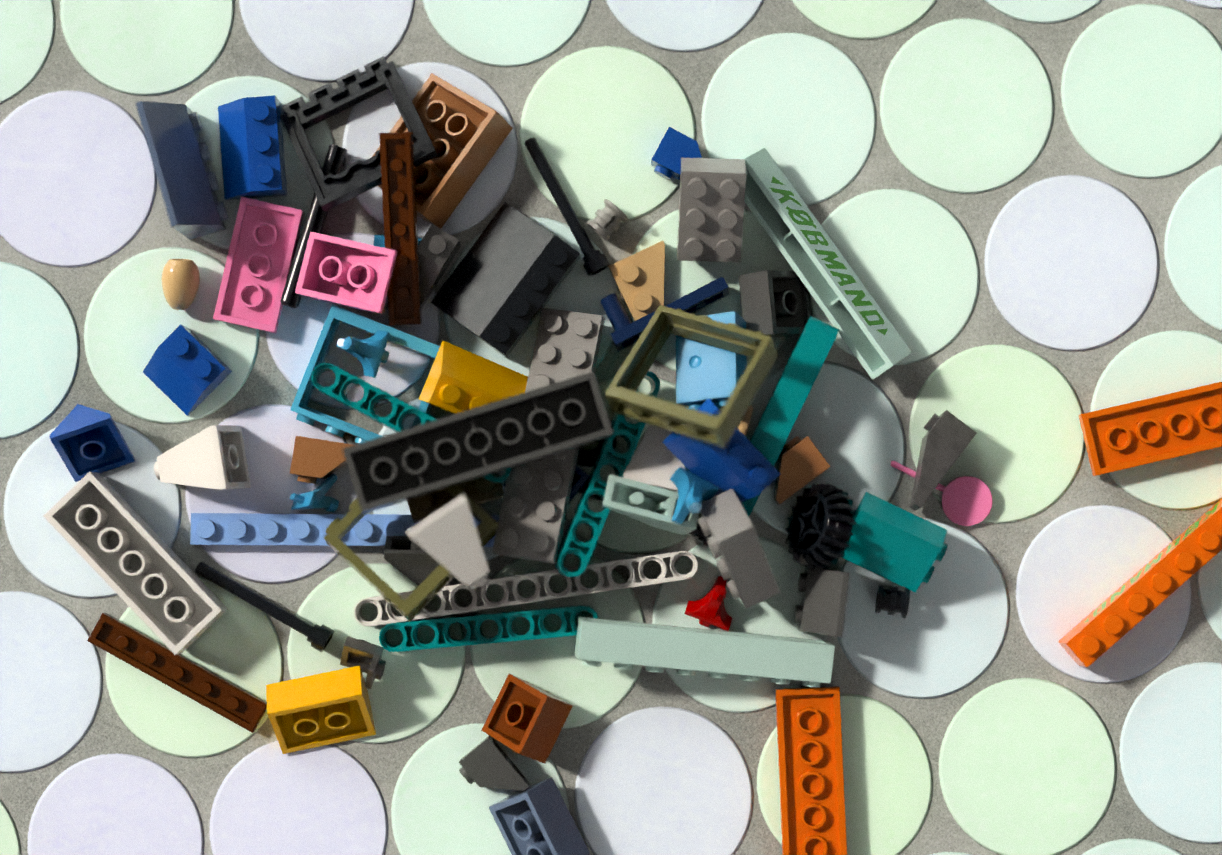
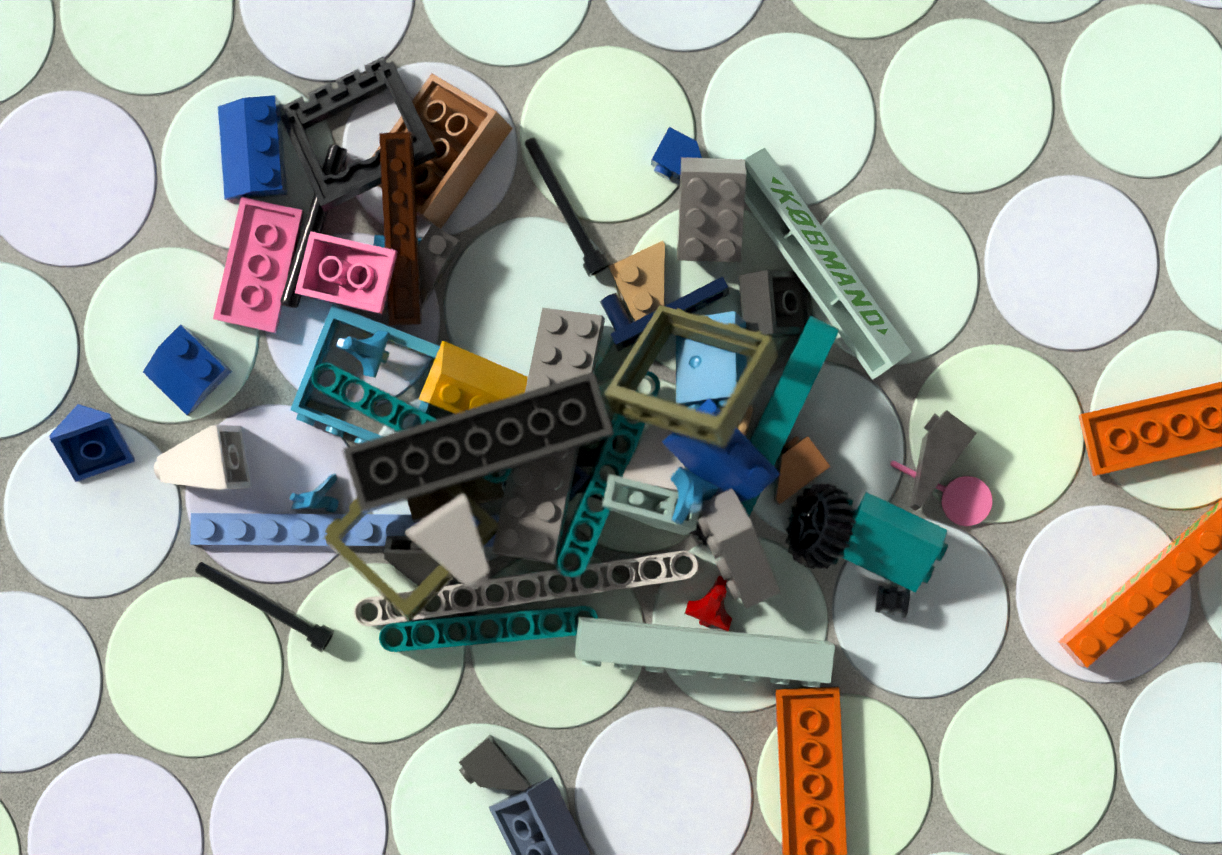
white brick [43,472,228,655] -> none
reddish brown tile [87,613,267,733] -> none
sand blue slope [136,101,228,240] -> none
tan animal [161,259,200,310] -> none
yellow slope [266,666,376,754] -> none
medium nougat slope [290,436,354,484] -> none
flat silver bracket [340,636,386,689] -> none
black slope [431,202,581,358] -> none
dark orange slope [481,673,573,763] -> none
light grey bush [586,199,629,241] -> none
dark grey slope [794,567,850,637] -> none

